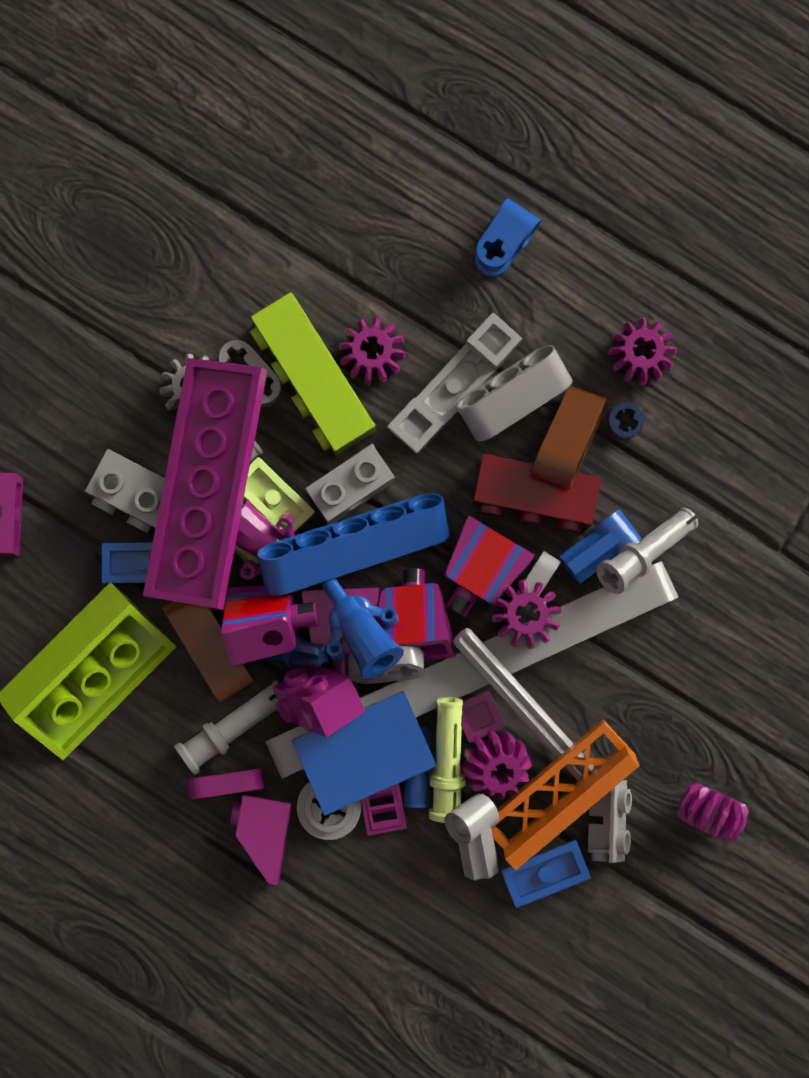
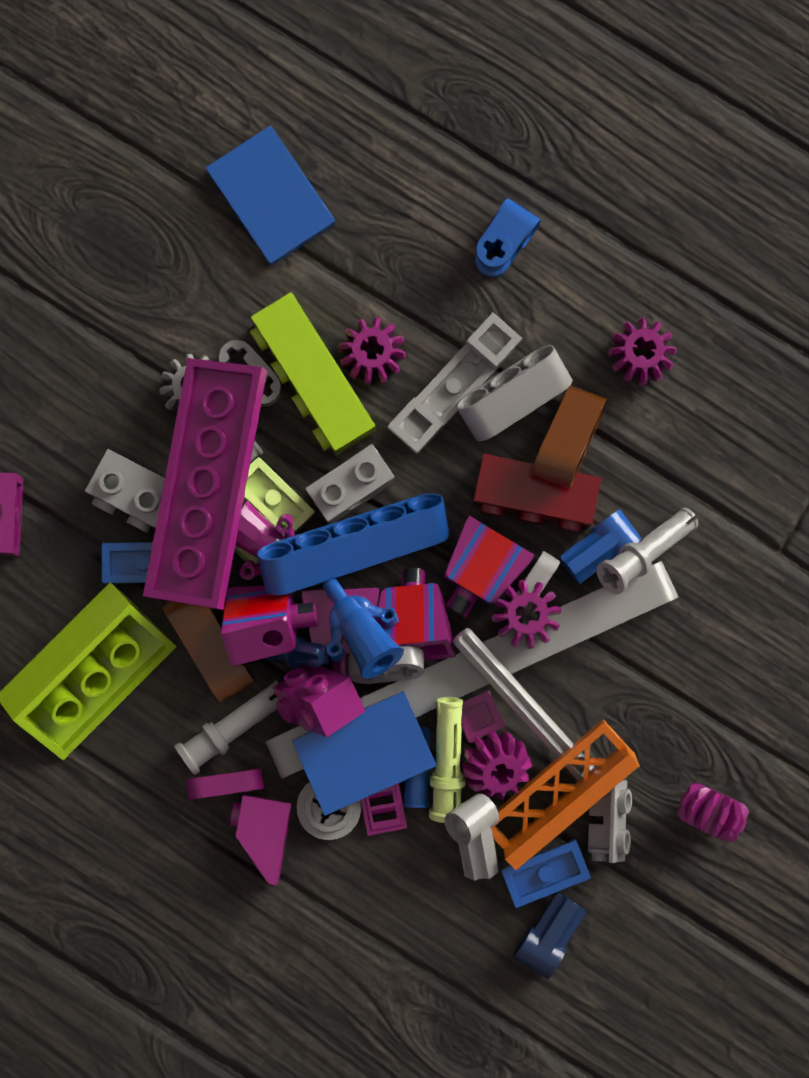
dark blue bush [608,402,645,439] -> none
none -> blue tile [206,125,336,266]
none -> dark blue piece [513,892,587,979]

